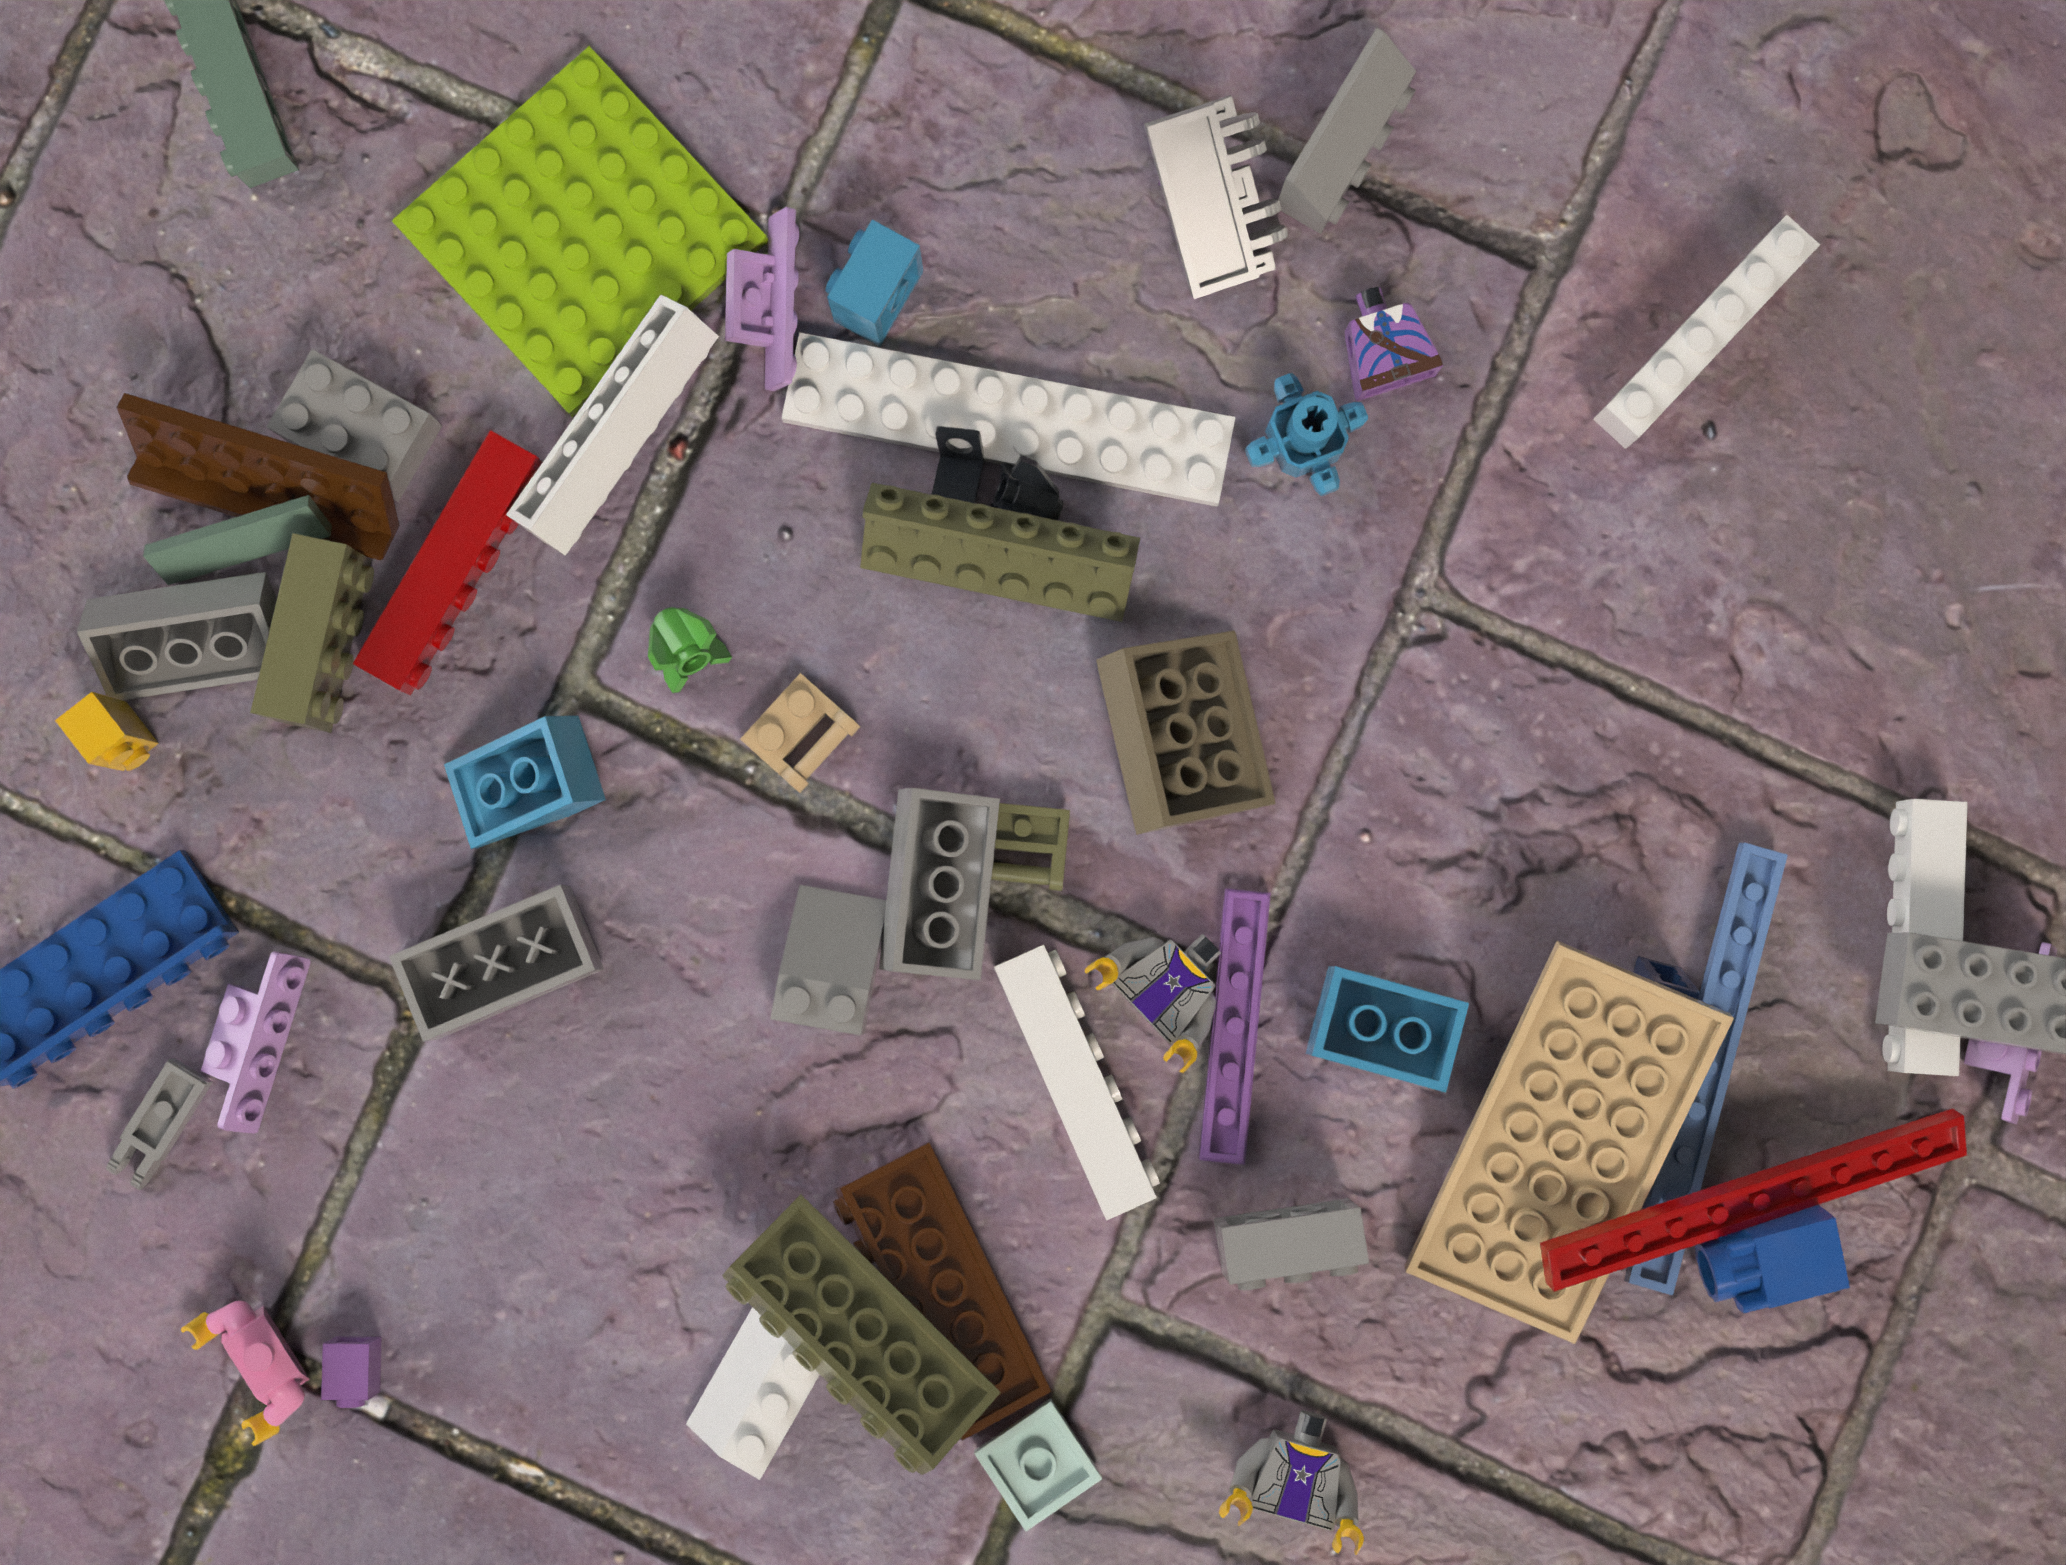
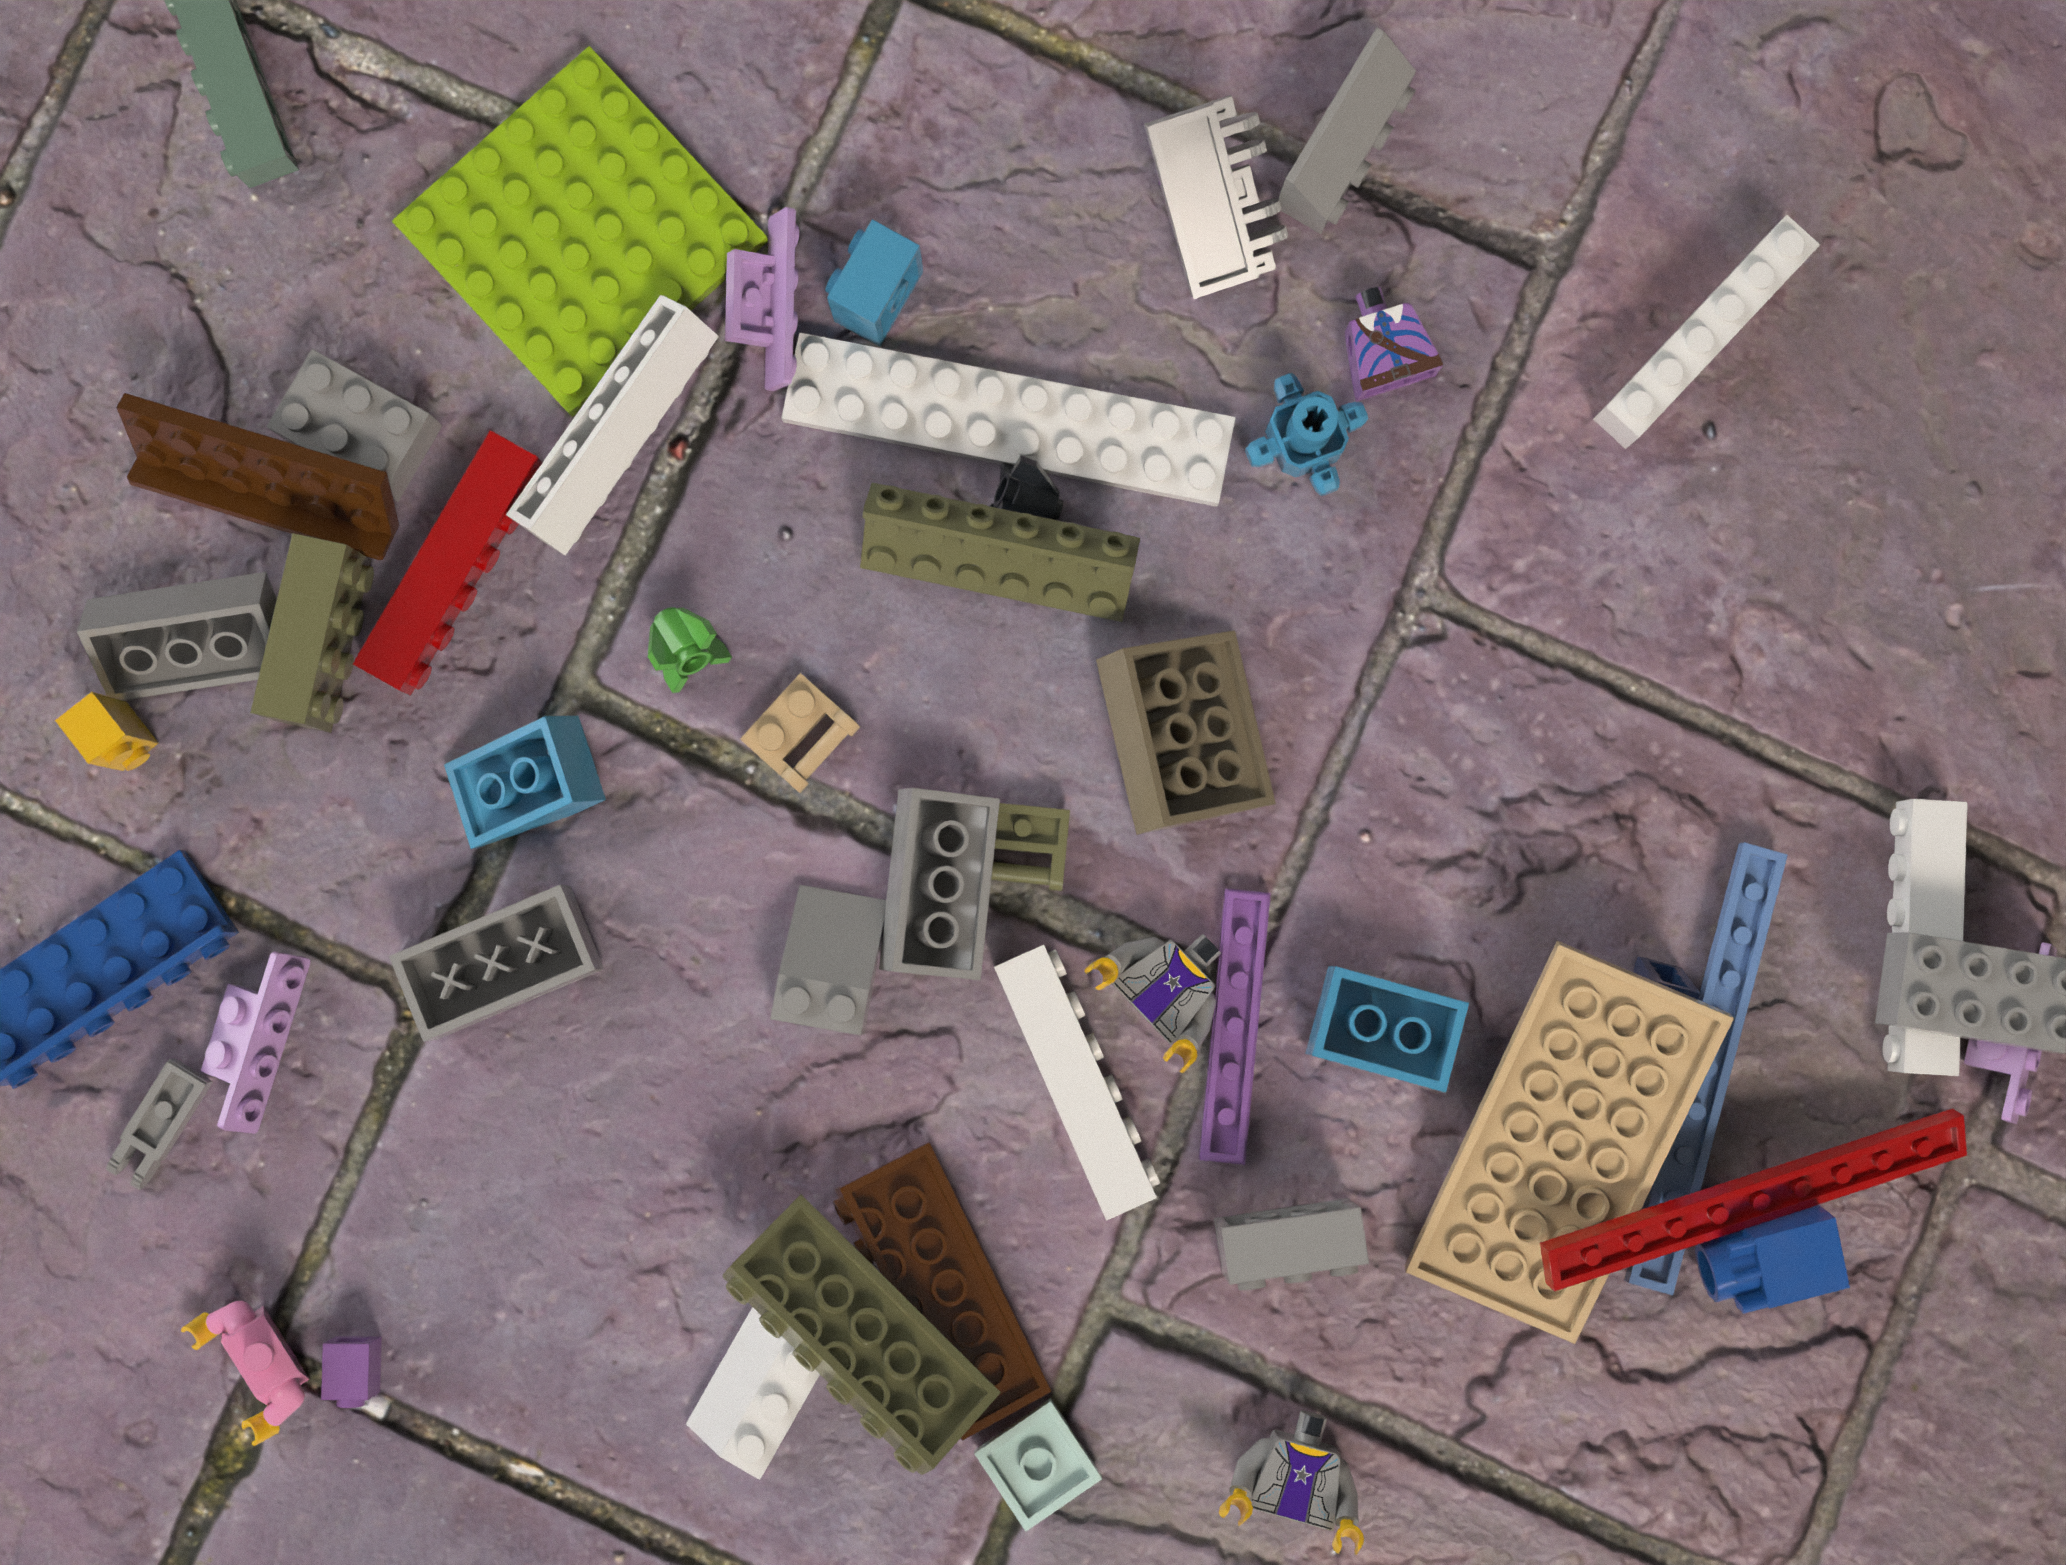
sand green tile [143,495,332,585] -> none
black bracket [931,426,985,503] -> none

